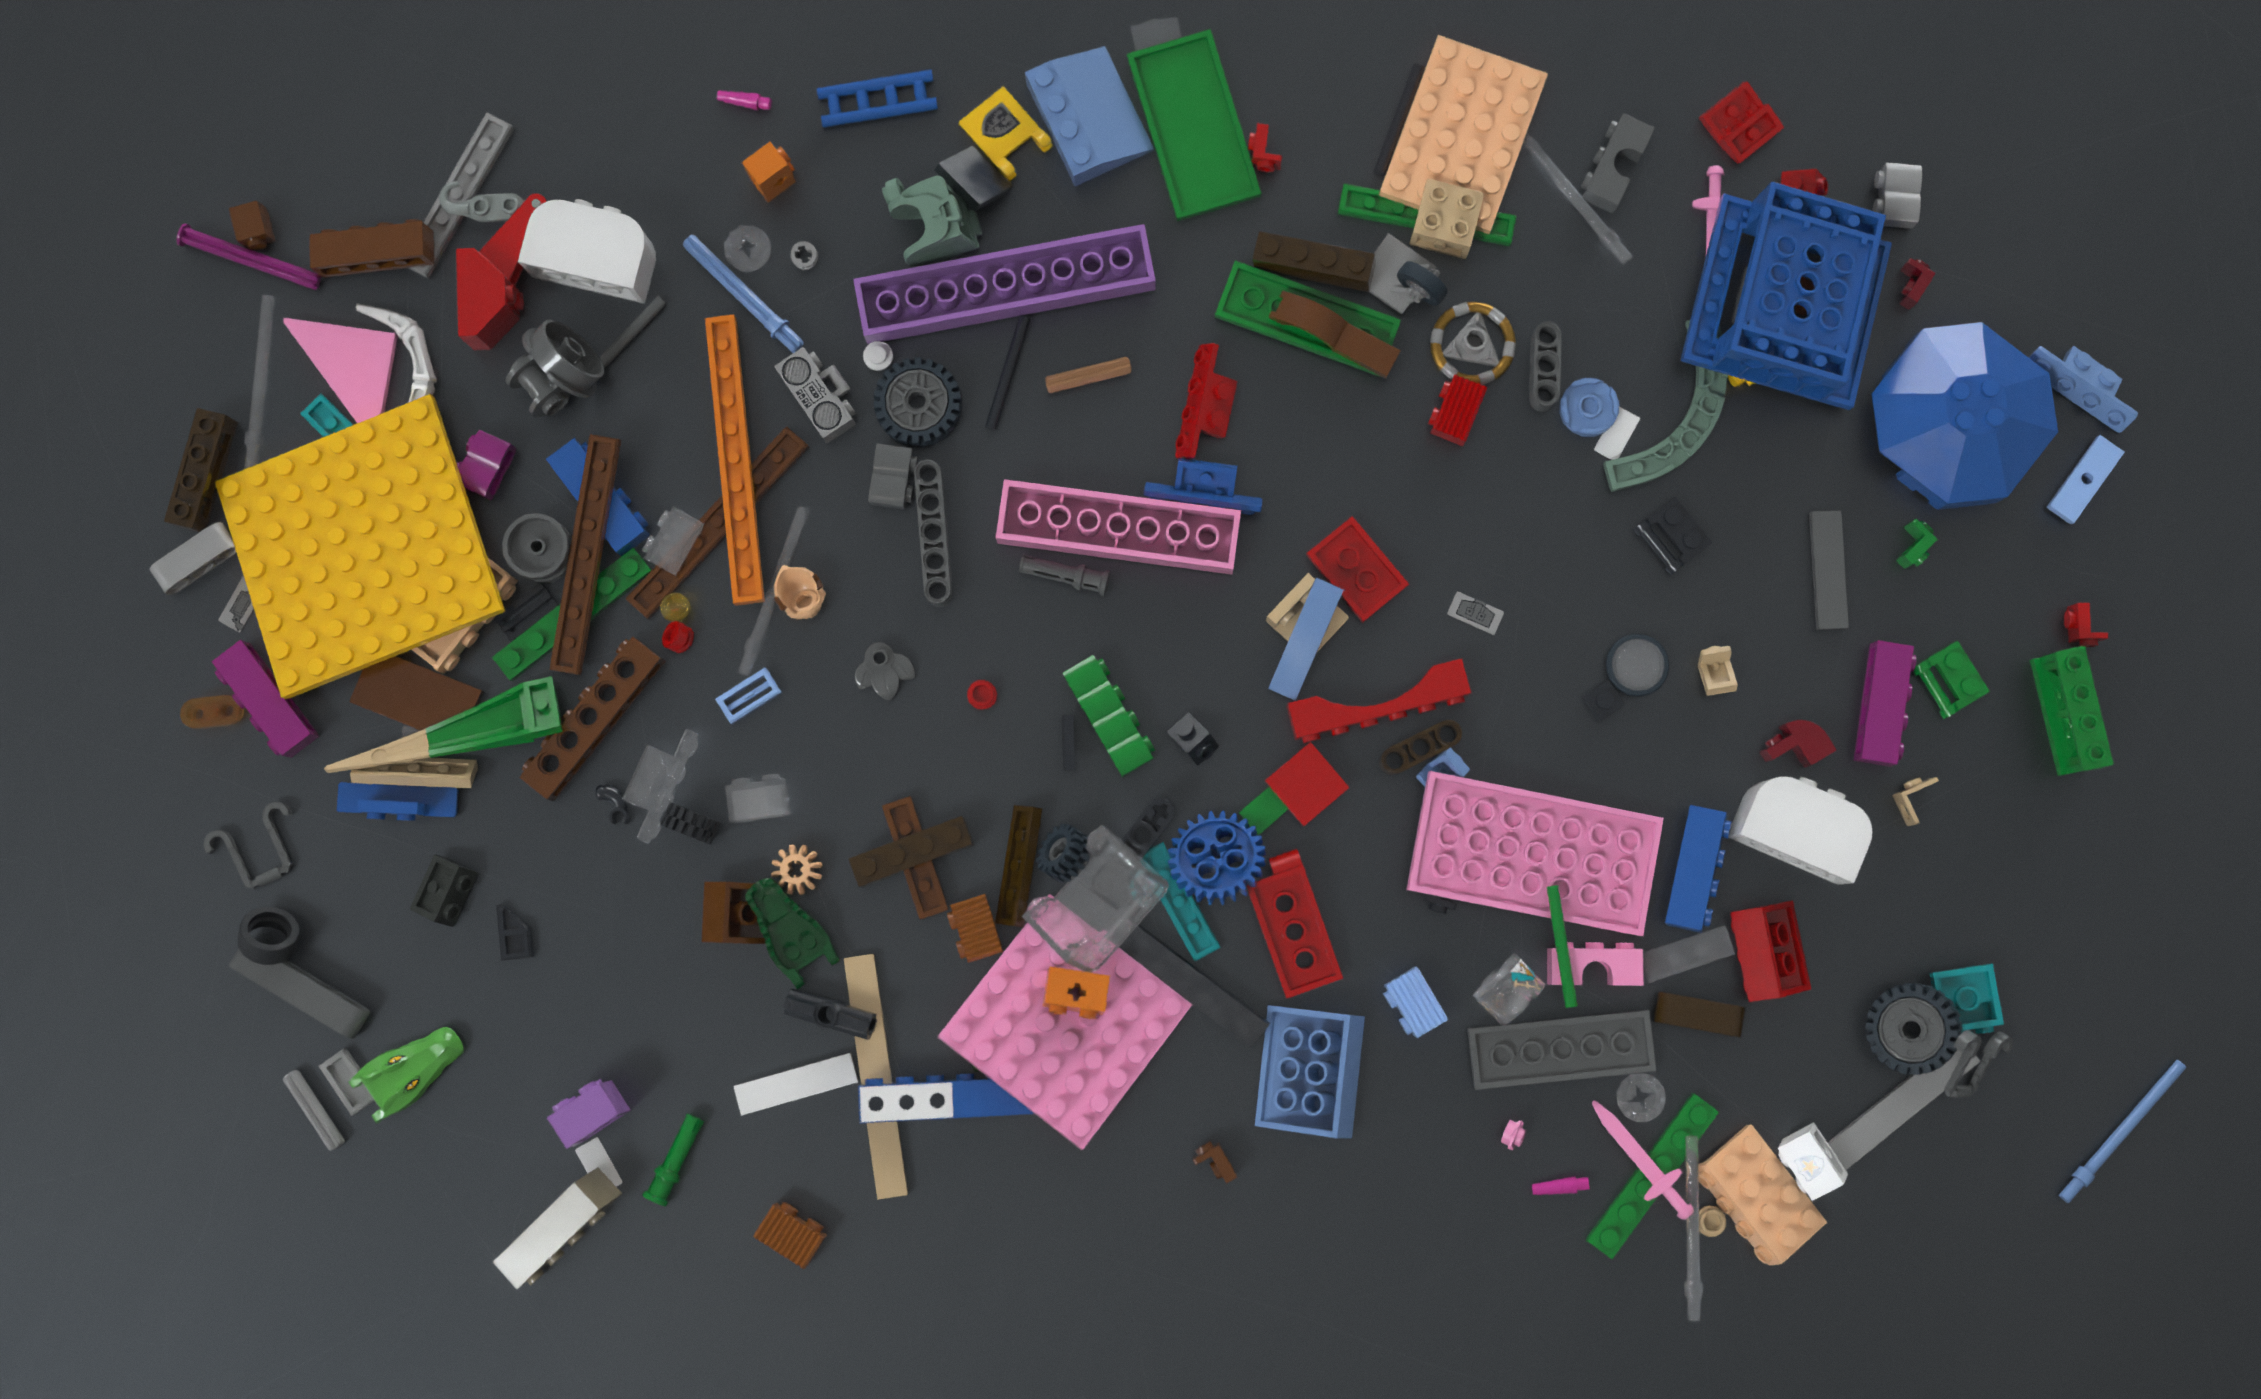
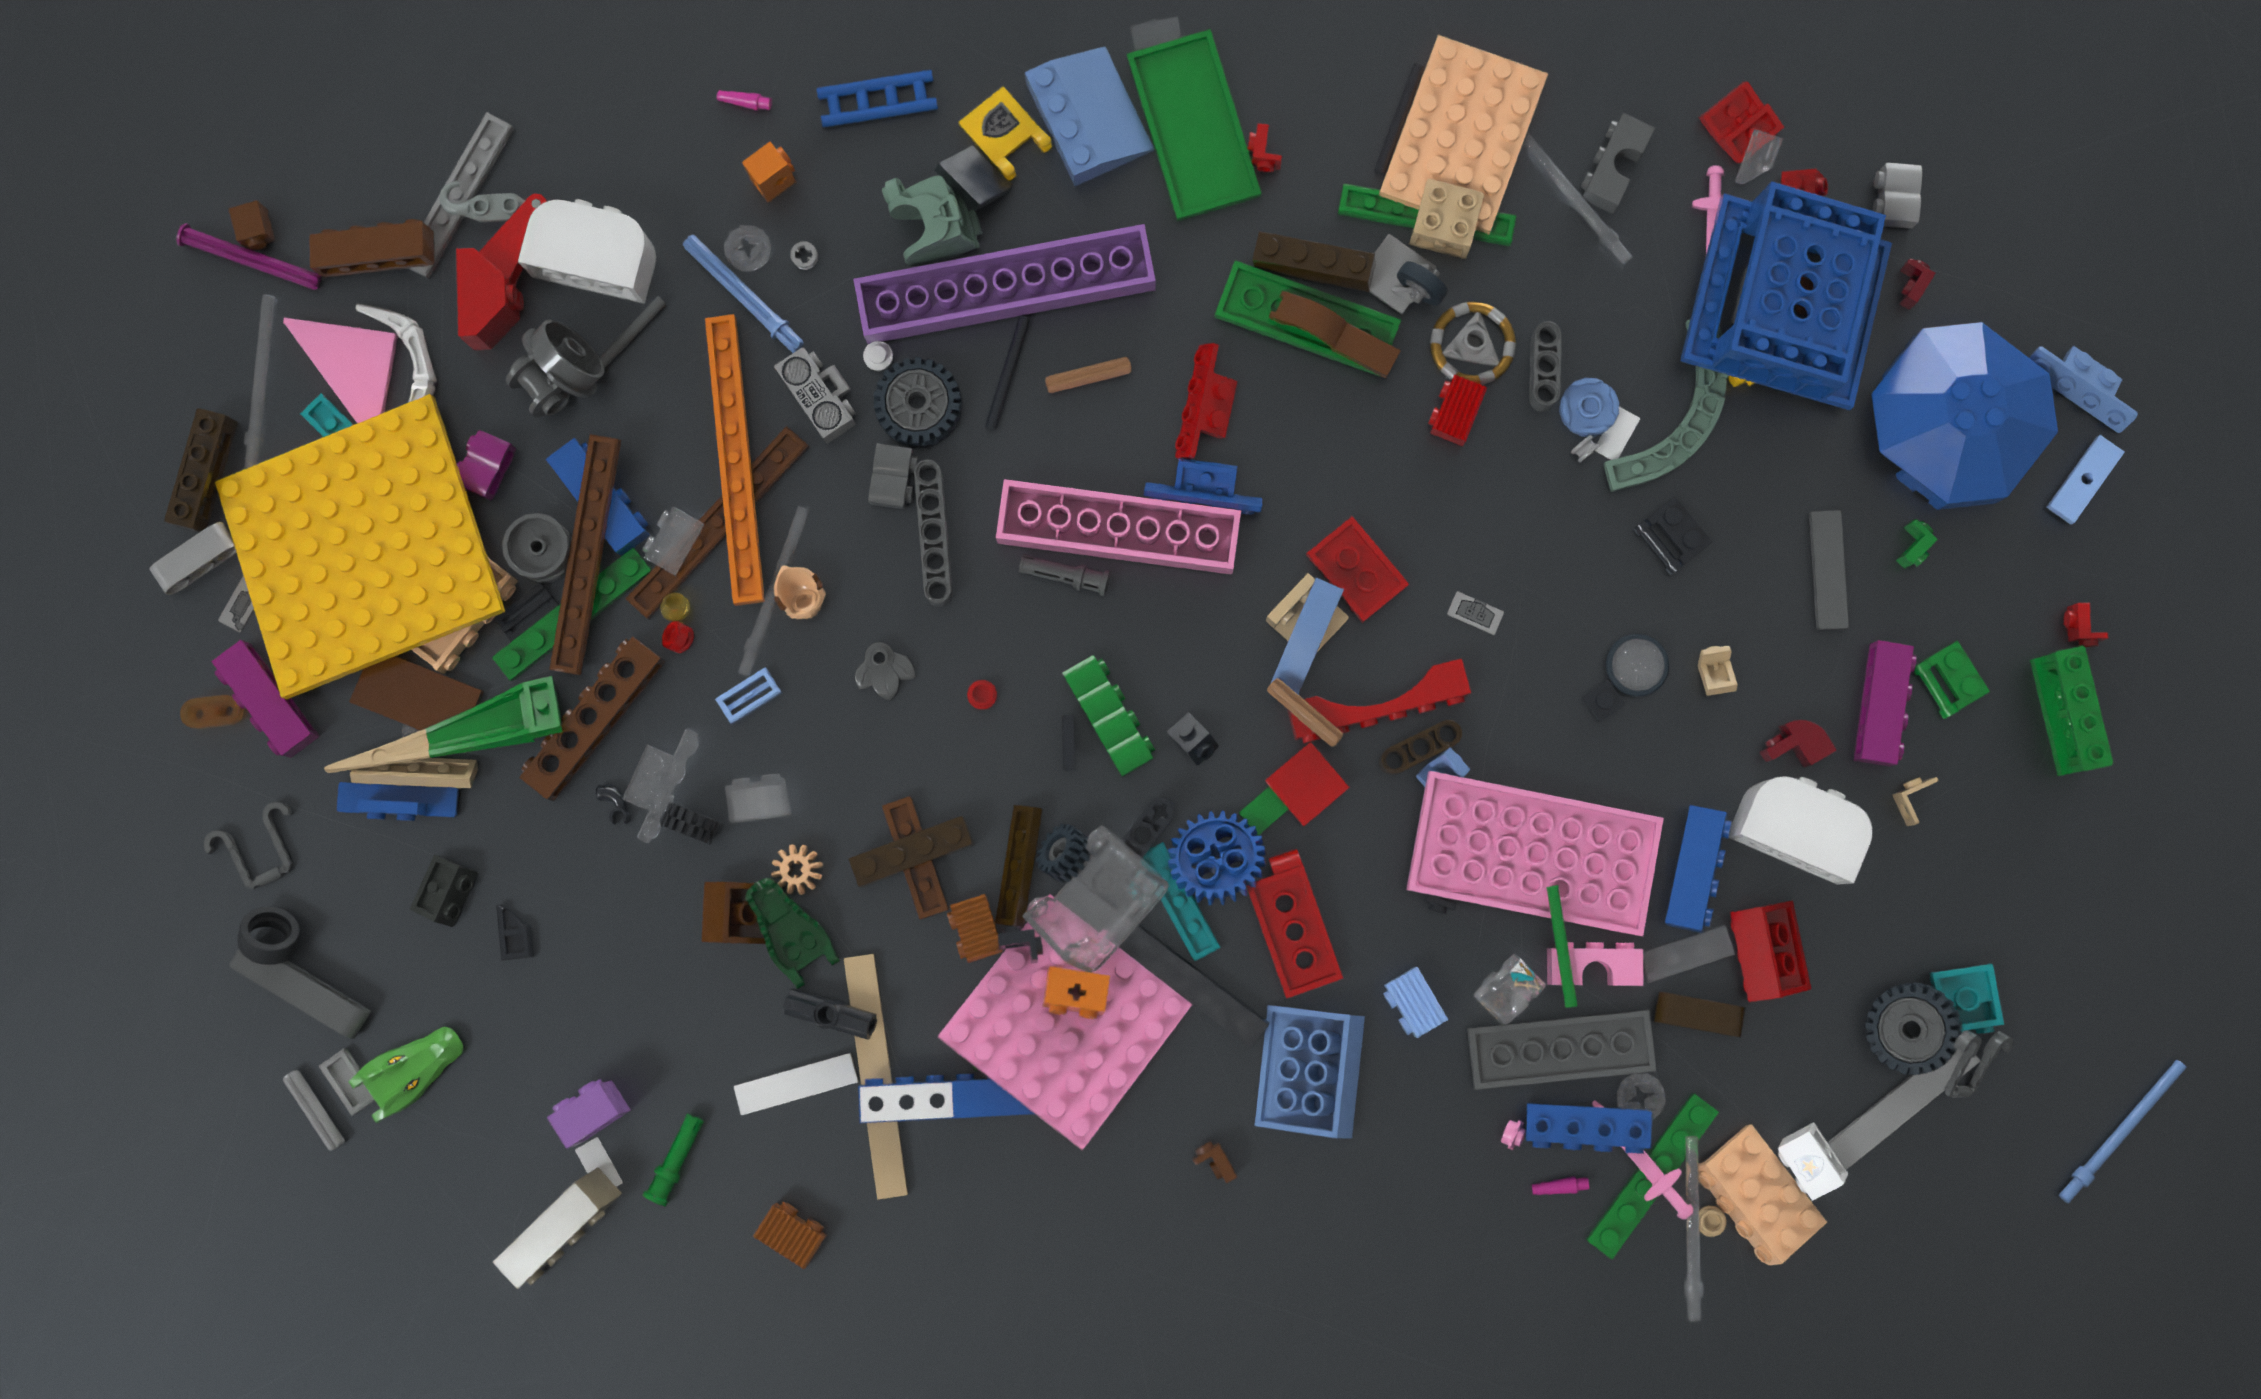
none -> black bracket [997,926,1043,964]
none -> medium nougat axle [1267,678,1343,747]
none -> blue brick [1526,1103,1652,1154]
none -> light grey bush [1571,435,1600,463]
none -> clear tile [1735,129,1783,184]

